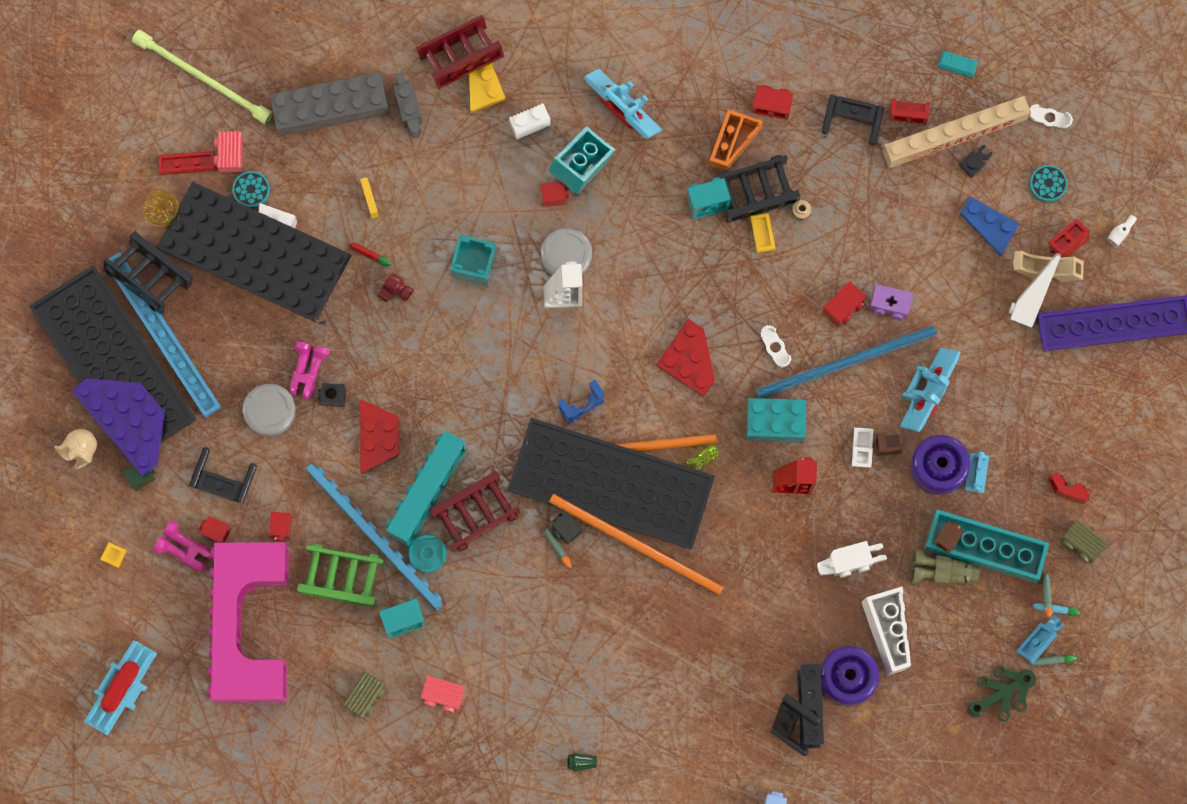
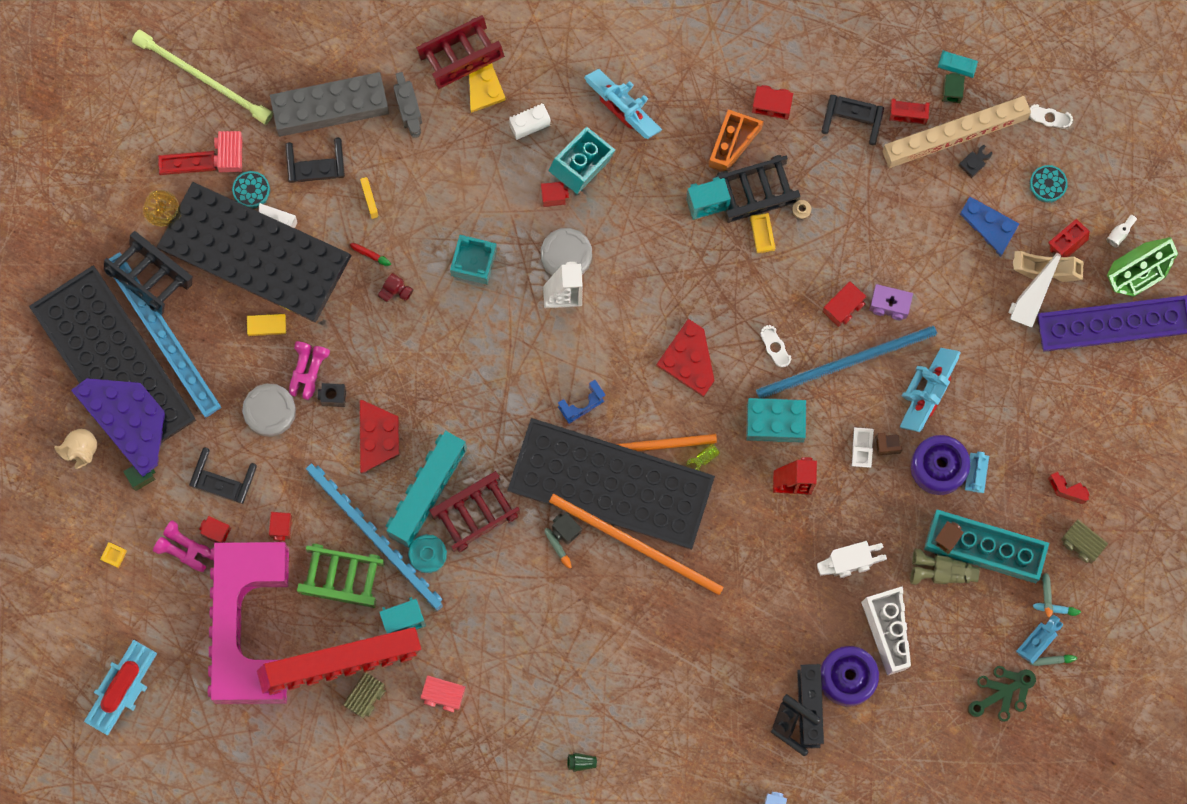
none -> yellow tile [247,314,286,336]
none -> red brick [257,627,422,695]
none -> black plate [285,137,345,183]
none -> dark green brick [942,73,965,103]
none -> bright green wedge [1107,237,1178,296]

